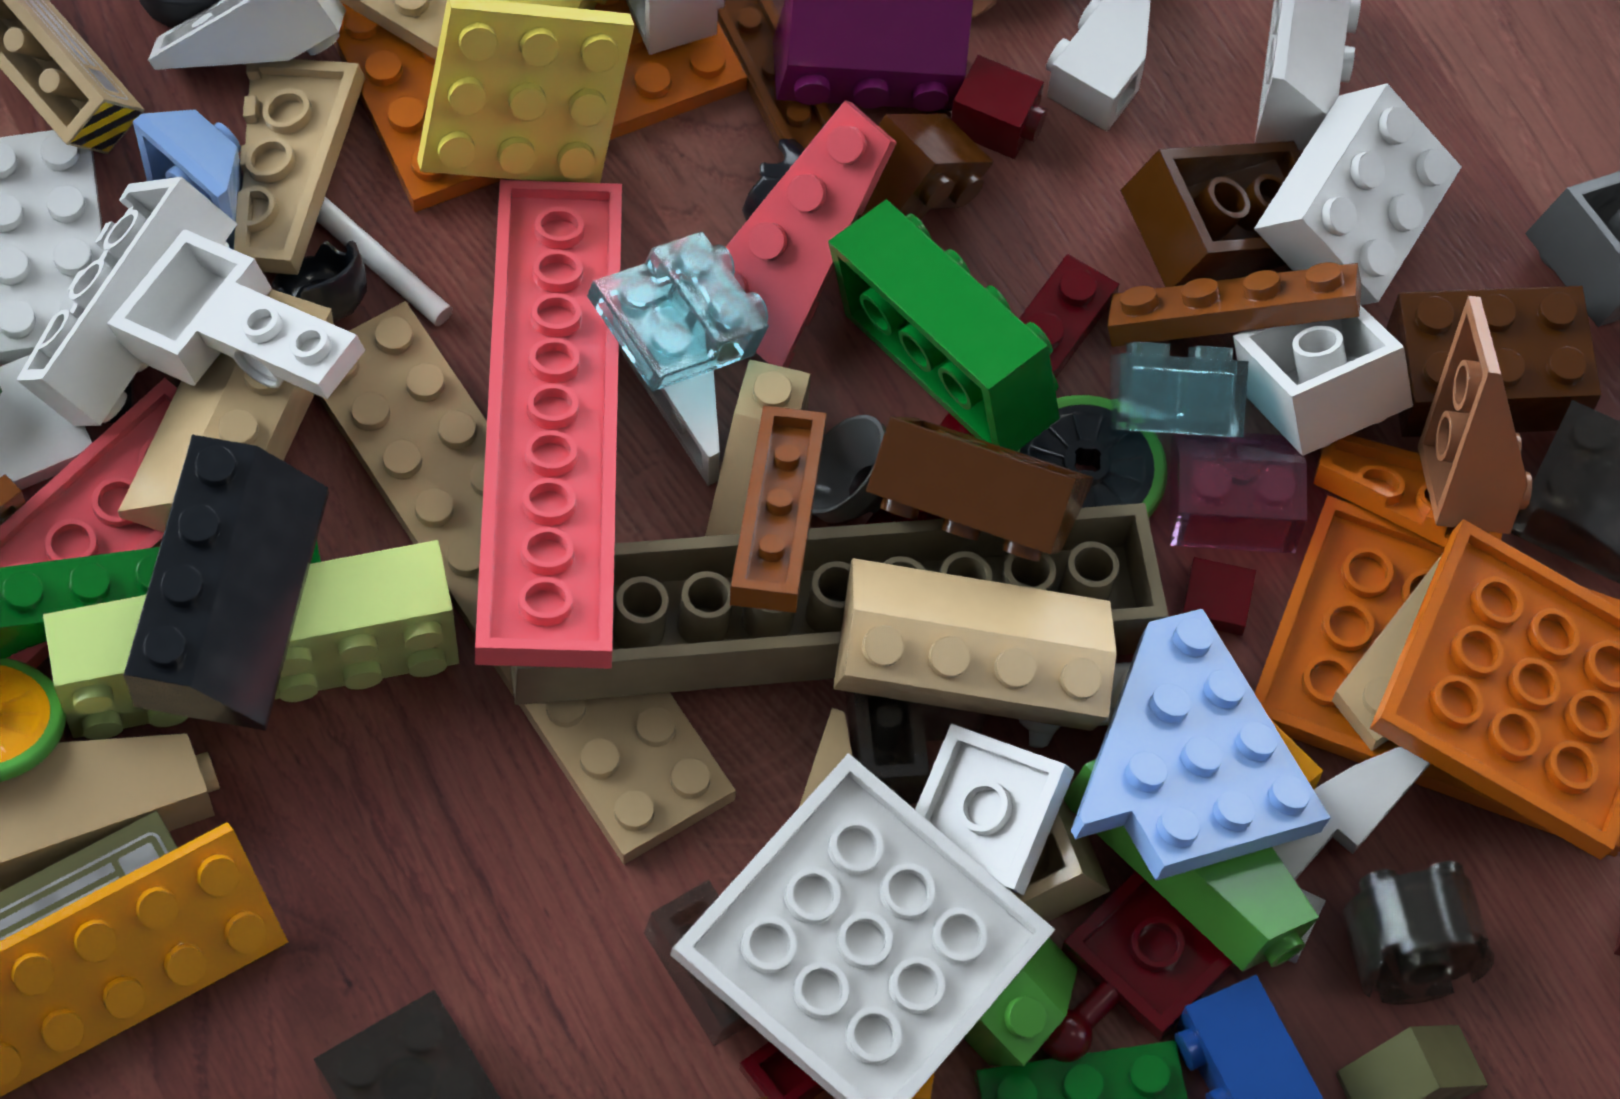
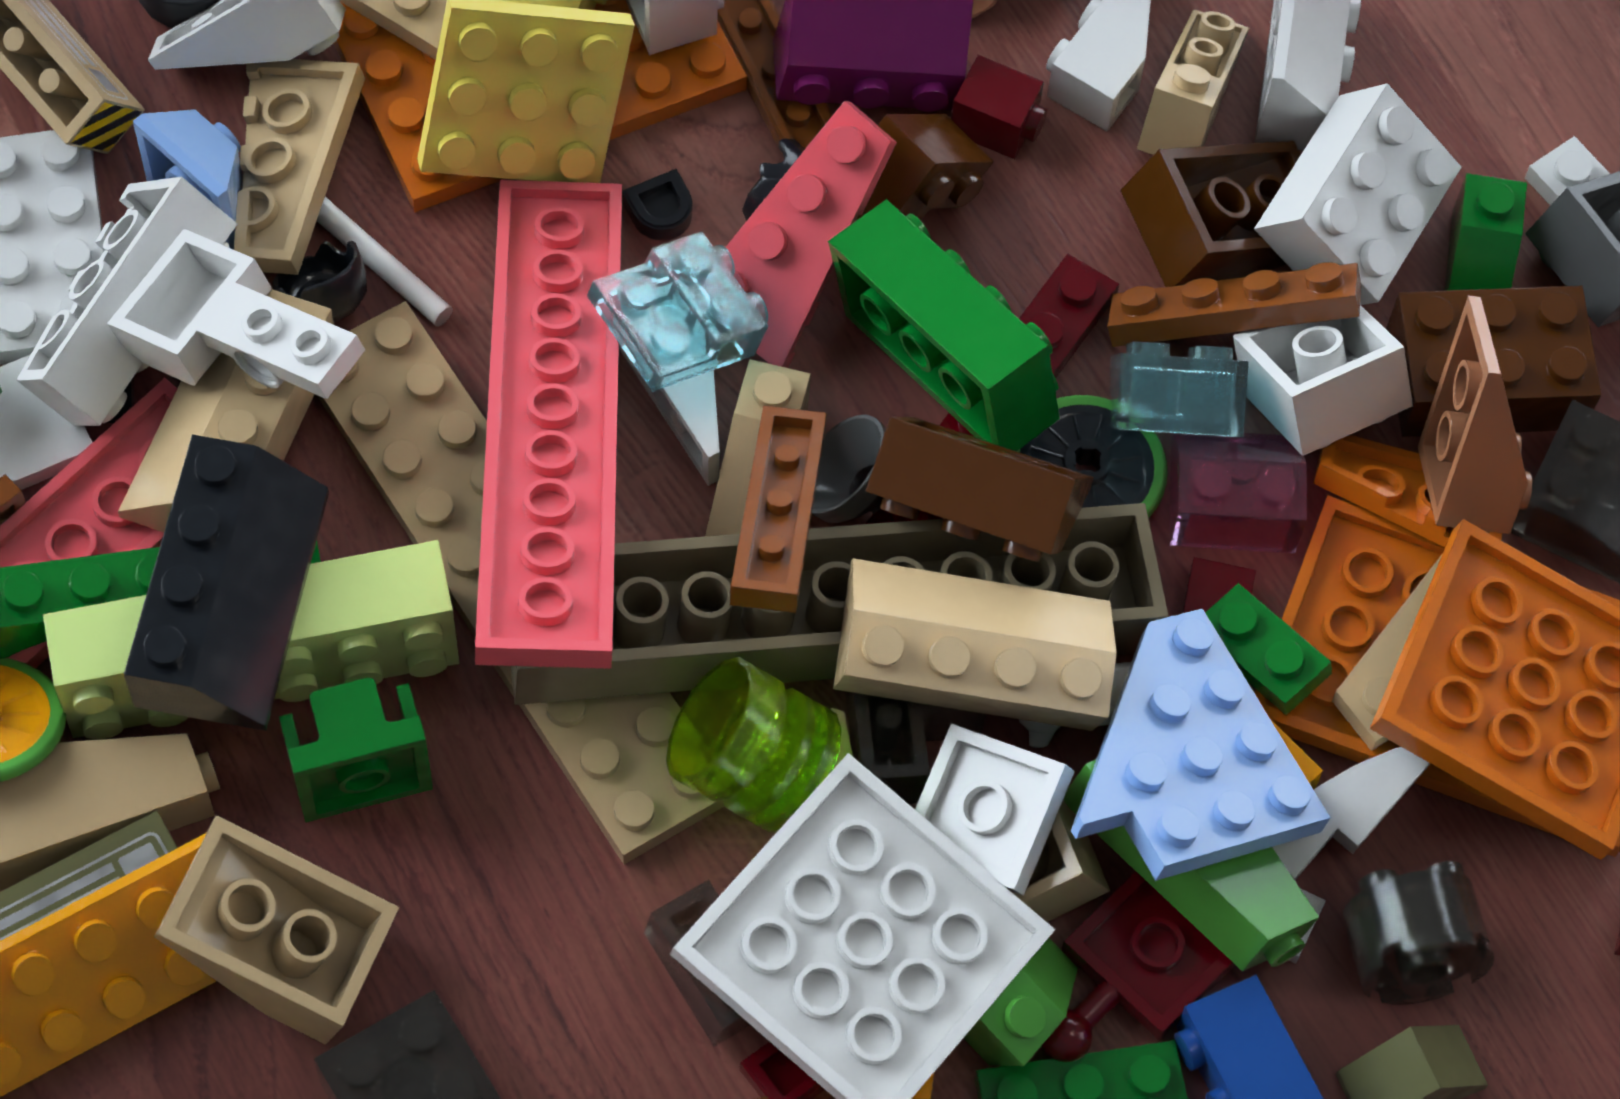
none -> tan slope [154,815,399,1045]
none -> green panel [279,677,433,823]
none -> black tile [622,169,692,240]
none -> clear neon green wheel [666,657,842,832]
none -> tan slope [1137,9,1249,155]
none -> green plate [1205,583,1332,715]
none -> green slope [1444,173,1527,291]
none -> white plate [1525,136,1610,206]

